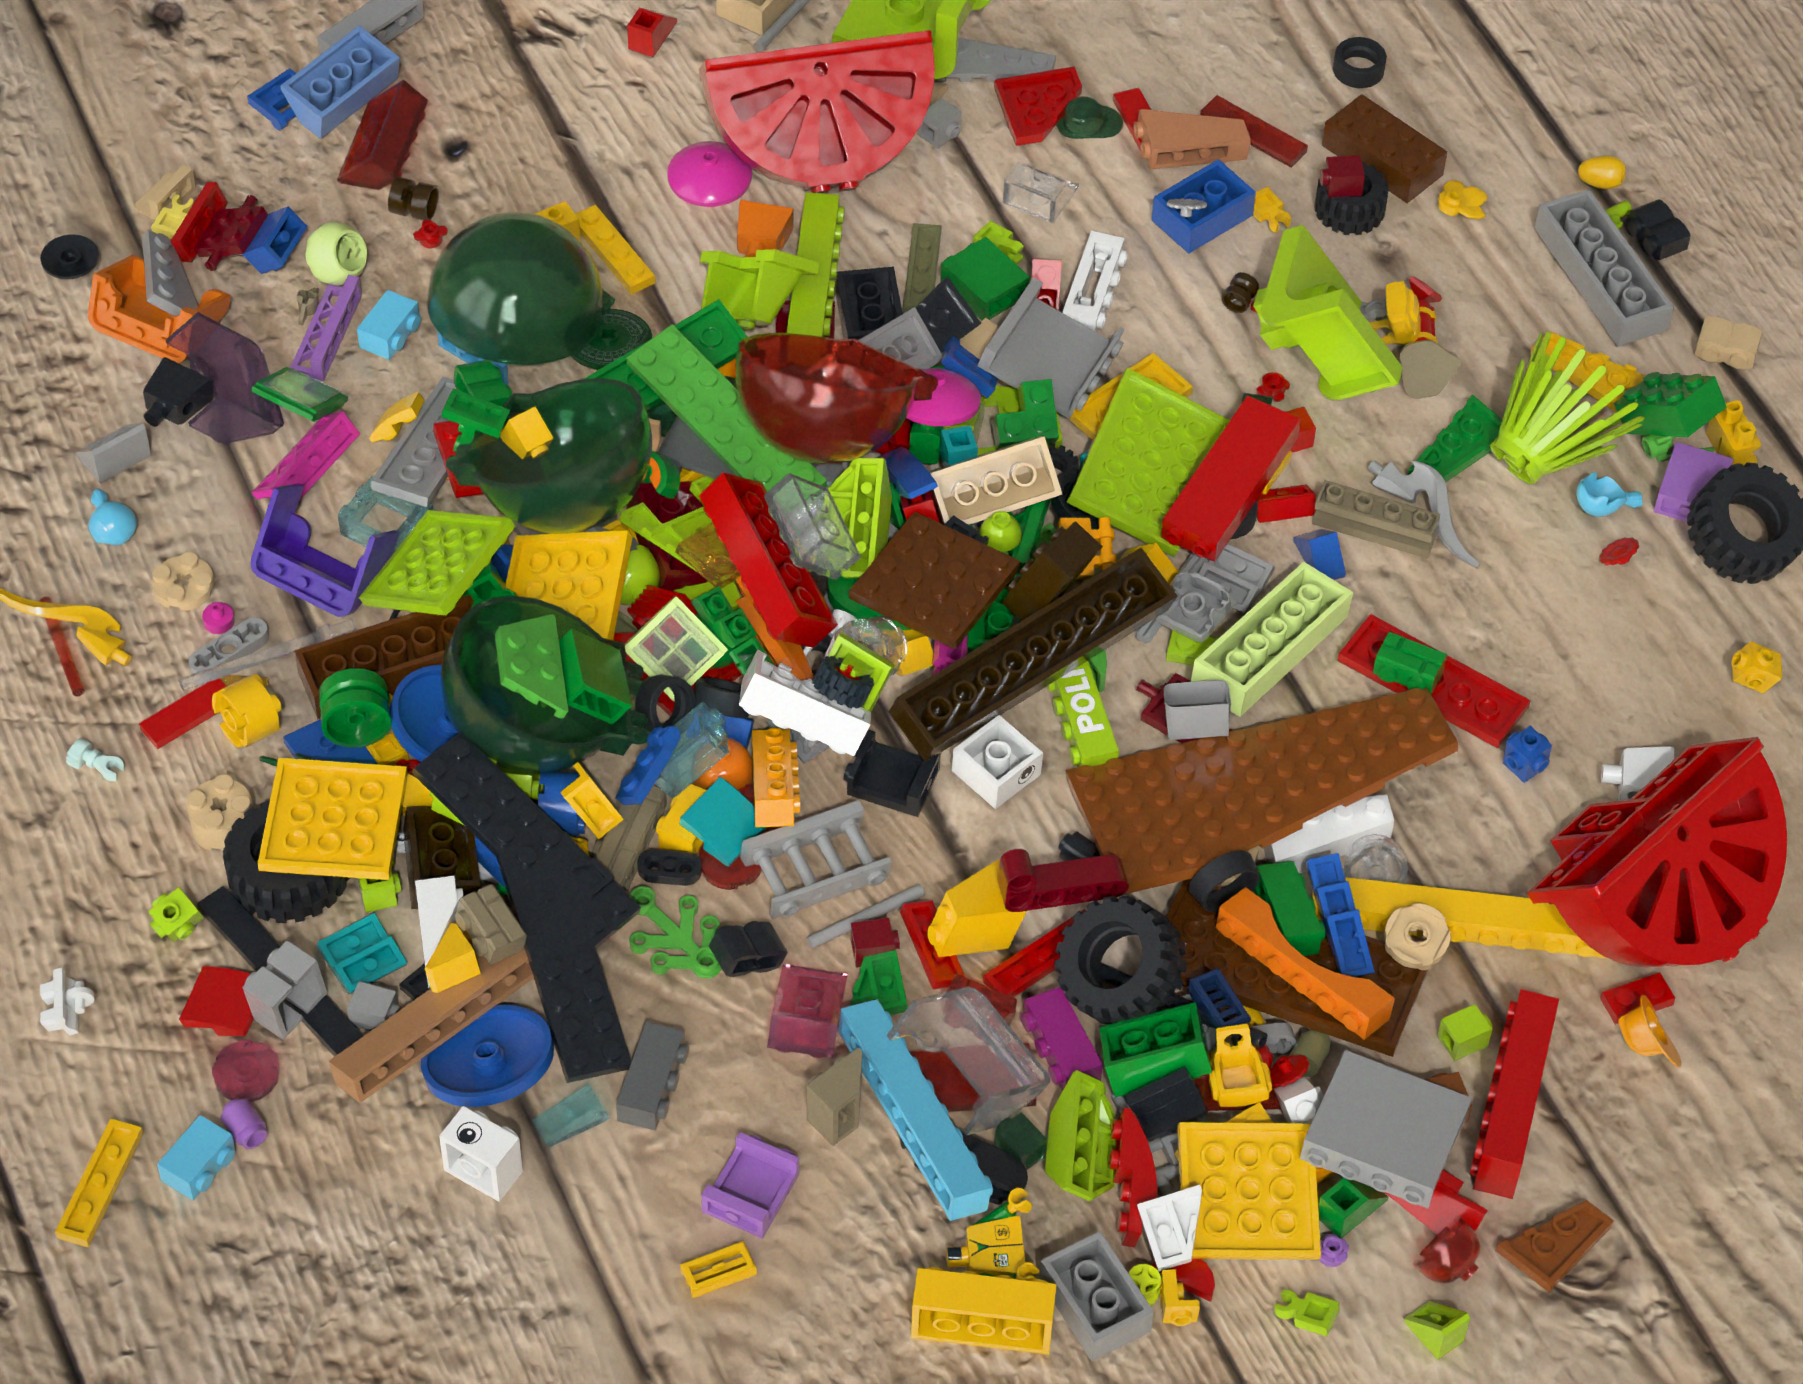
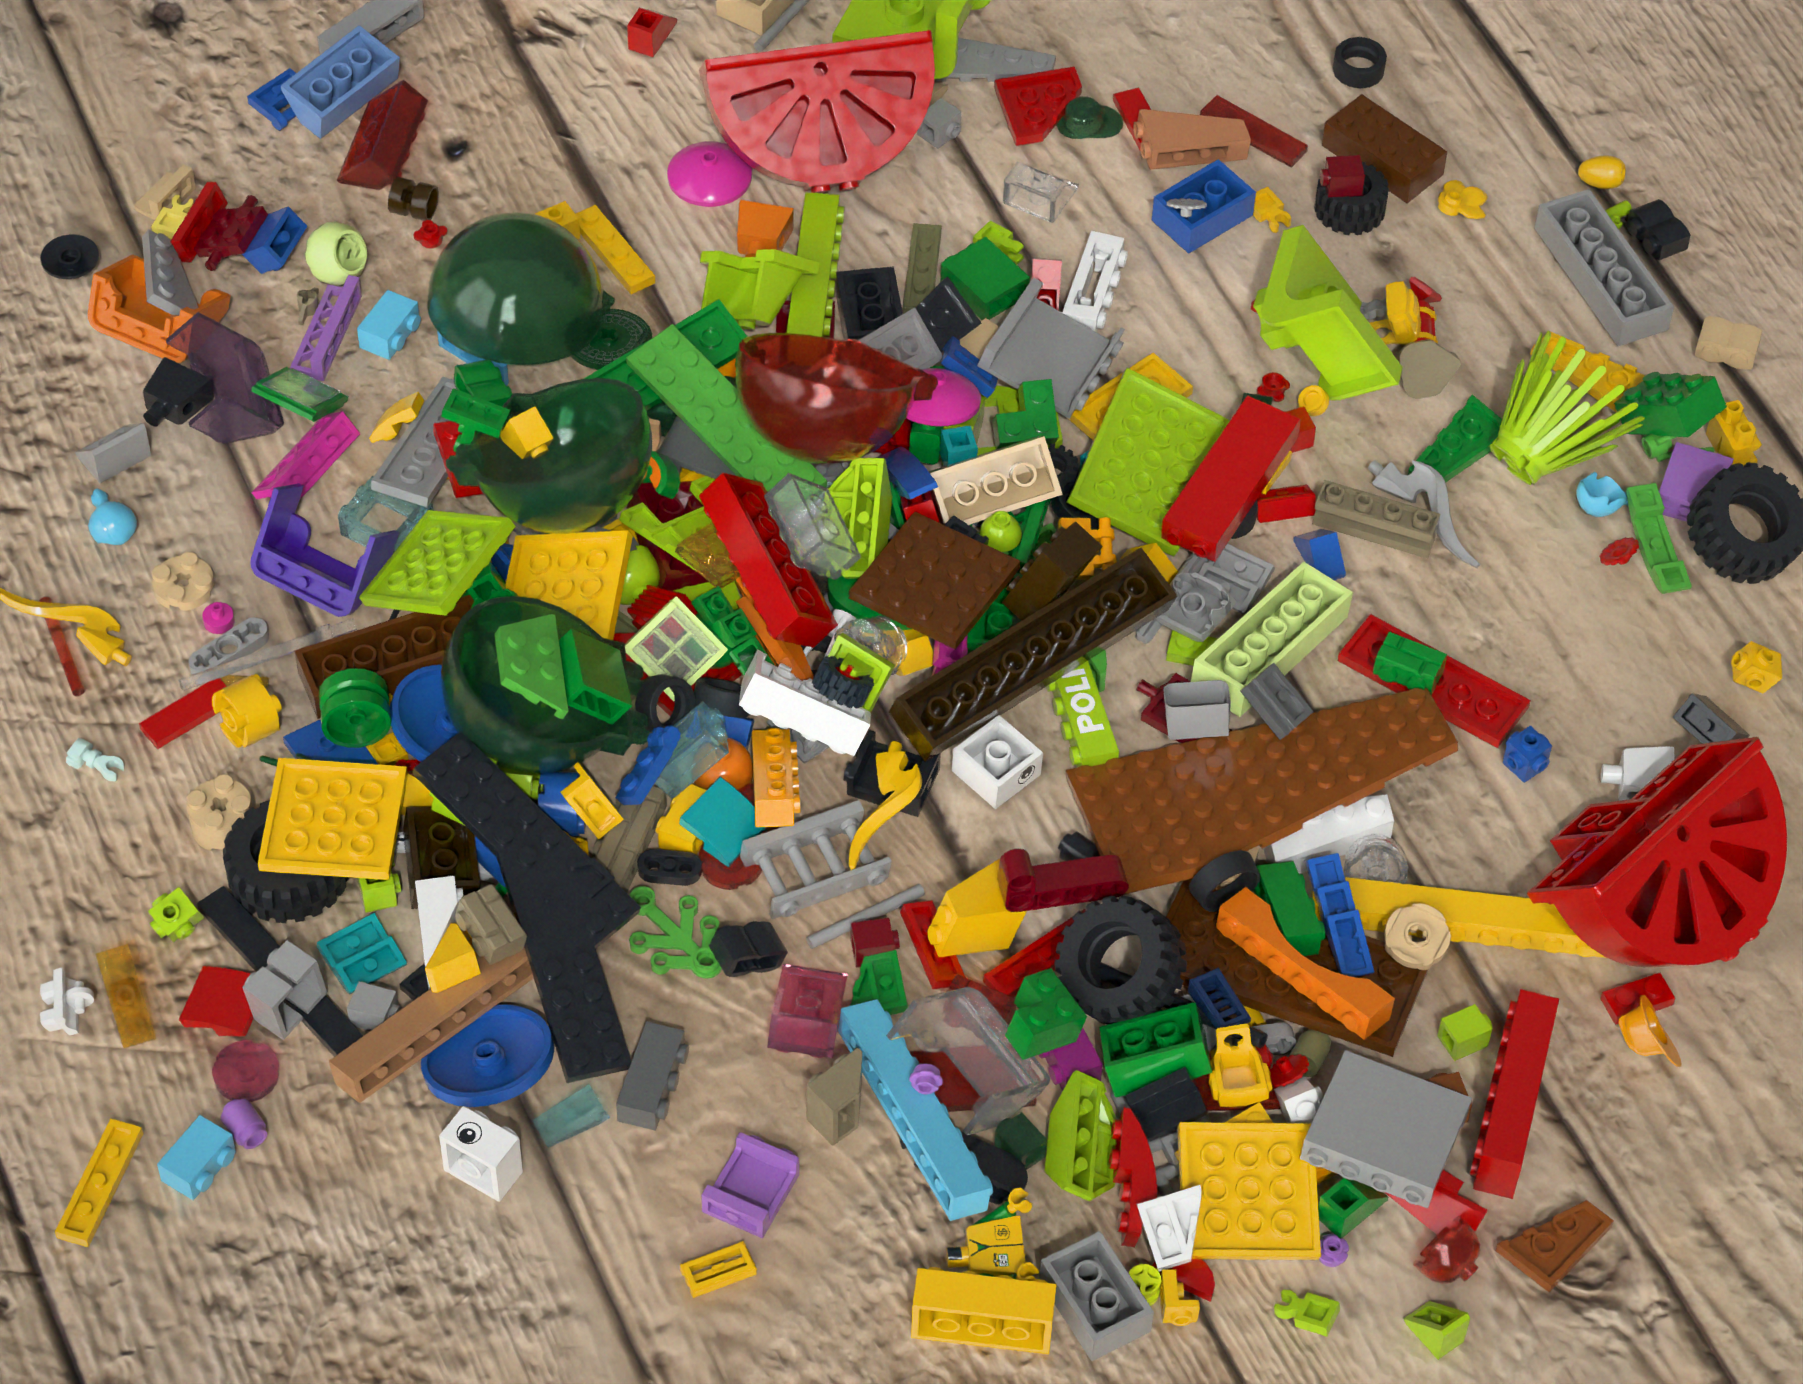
dark brown wheel [1221,272,1259,313] -> none
none -> clear yellow slope [95,944,156,1049]
none -> yellow piece [849,741,922,870]
none -> medium lavender plate [909,1064,943,1095]
none -> green brick [1005,968,1087,1060]
none -> dark grey plate [1240,663,1314,740]
none -> yellow tile [1298,385,1329,416]
none -> bright green slope [1626,483,1692,594]
none -> black panel [1673,693,1750,744]

